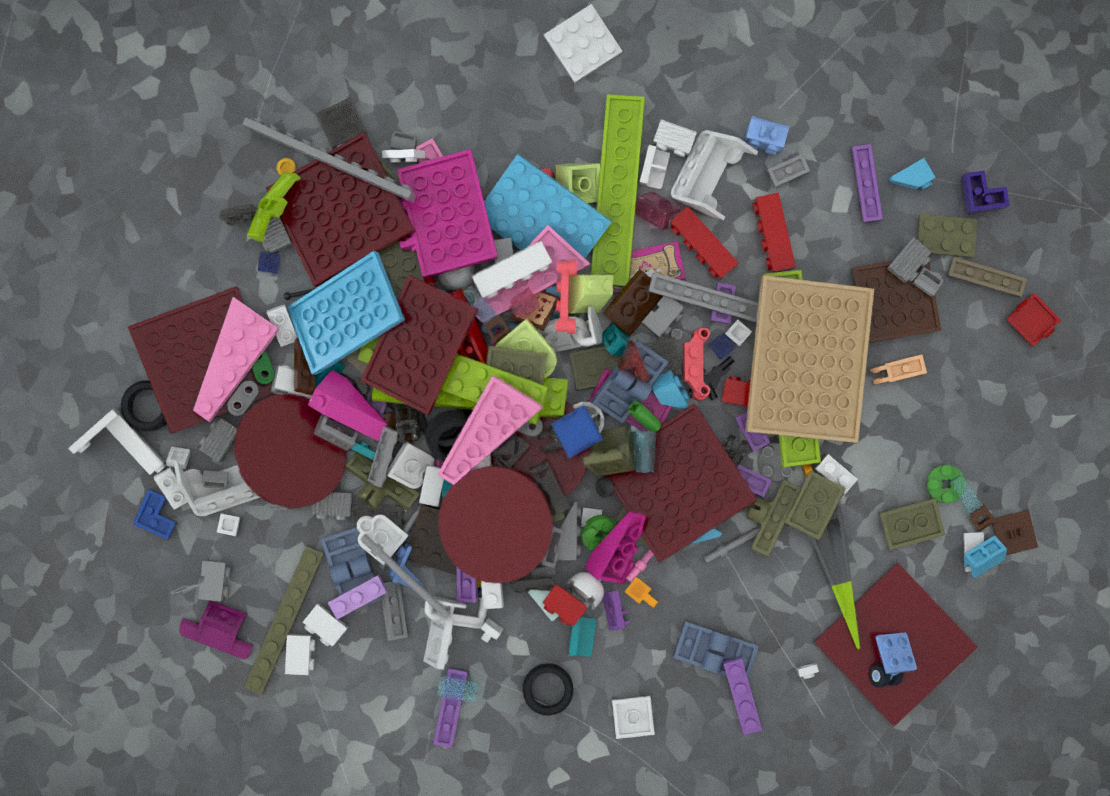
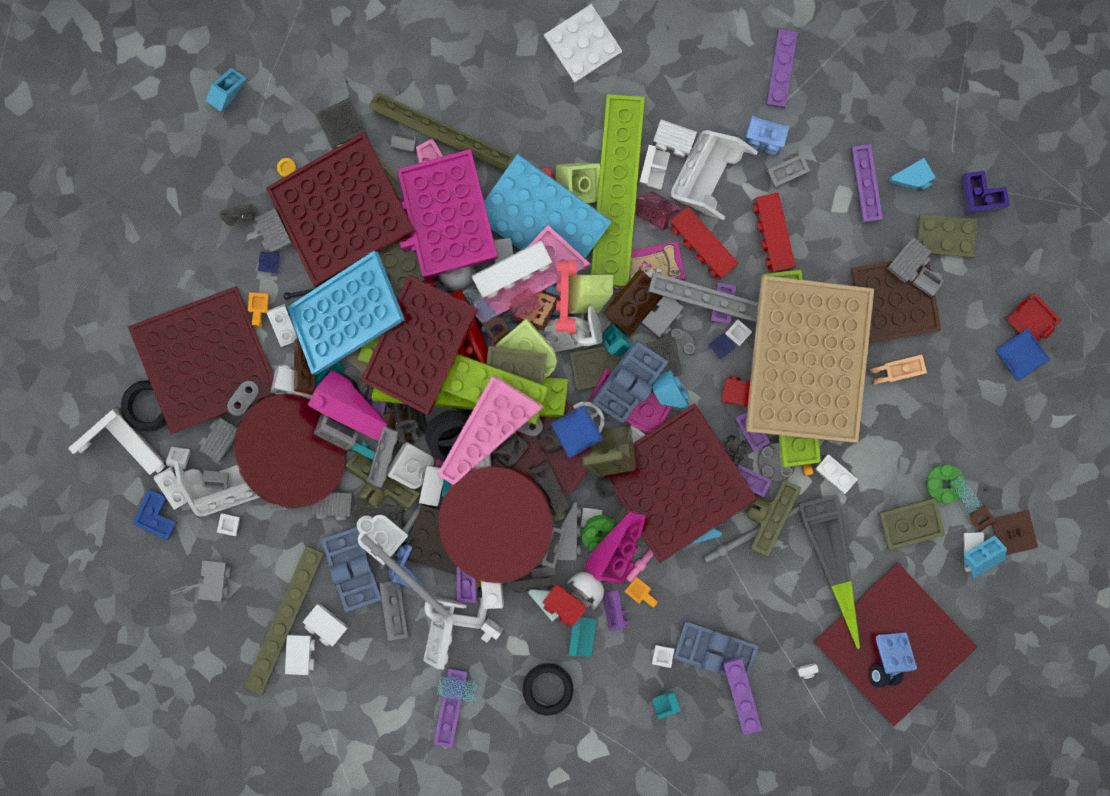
magenta plate [179,600,254,659] -> none
bright pink wing [193,297,279,422] -> none
light grey plate [243,117,416,203] -> none
lime plate [247,172,300,242] -> none
green plate [251,350,274,385] -> none
lavender plate [328,575,388,620] -> none
white plate [382,149,425,163] -> none
white plate [612,696,655,739] -> none
clear red slope [618,340,650,382] -> none
bright green piece [628,401,661,433] -> none
clear light blue plant [630,431,657,473] -> none
coral plate [683,328,710,401] -> none
black piece [687,356,735,401] -> none
olive plate [785,471,846,540] -> none
dark tan plate [947,257,1027,297] -> none
none -> medium azure slope [205,68,247,111]
none -> light orange plate [248,292,270,327]
none -> olive plate [369,93,515,171]
none -> white plate [652,645,675,668]
none -> teal panel [652,689,681,719]
none -> medium lavender plate [766,29,798,108]
none -> blue piece [996,328,1050,381]

